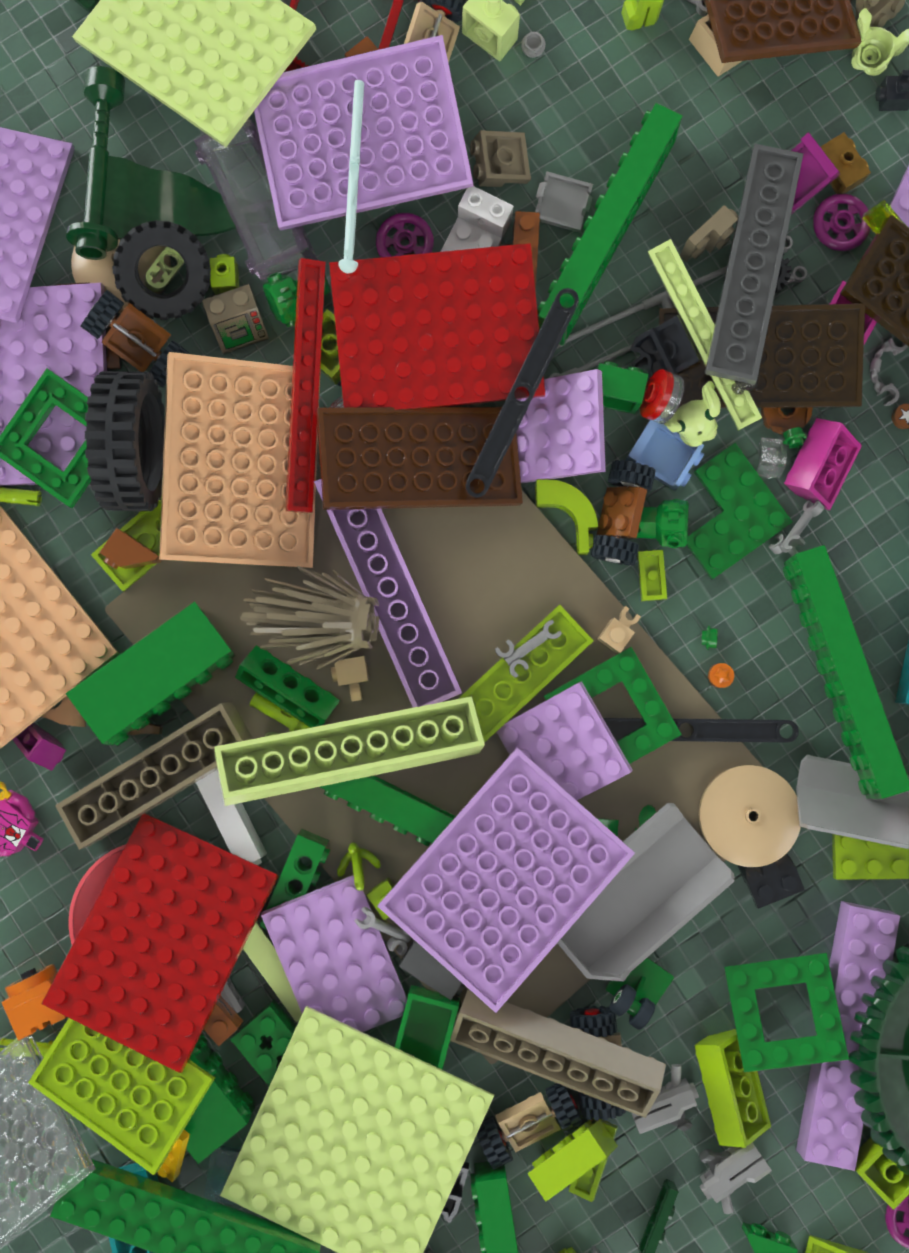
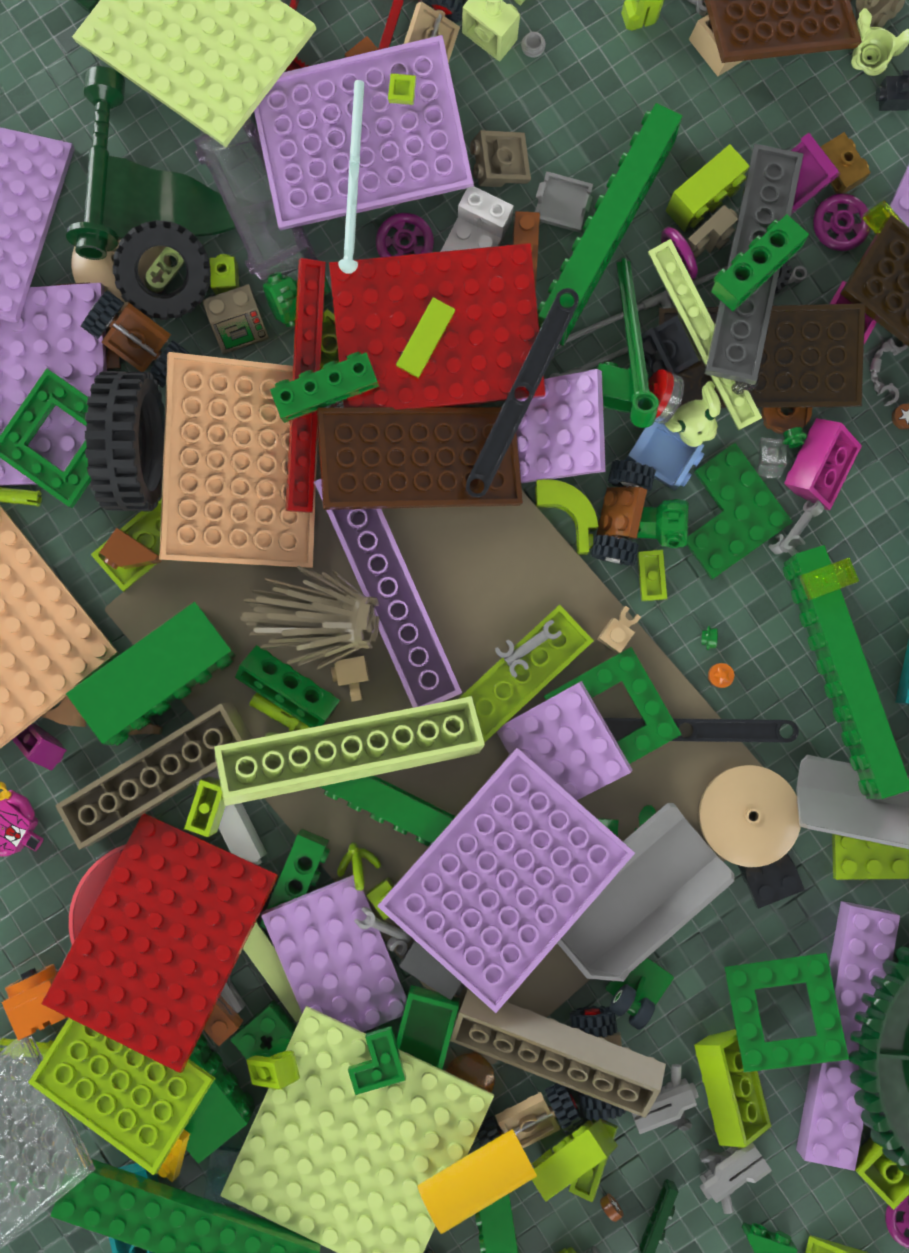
none -> lime brick [184,776,226,837]
none -> lime plate [246,1050,300,1089]
none -> green brick [270,352,379,423]
none -> green plate [348,1027,406,1095]
none -> lime plate [388,74,417,105]
none -> lime tile [396,297,455,379]
none -> yellow piece [417,1129,537,1234]
none -> clear orange dish [446,1052,495,1093]
none -> dark orange tile [600,1193,624,1222]
none -> green piece [616,258,659,428]
none -> magenta plate [661,227,698,281]
none -> lime brick [666,144,750,232]
none -> green brick [711,214,809,312]
none -> clear neon green plate [799,557,859,600]

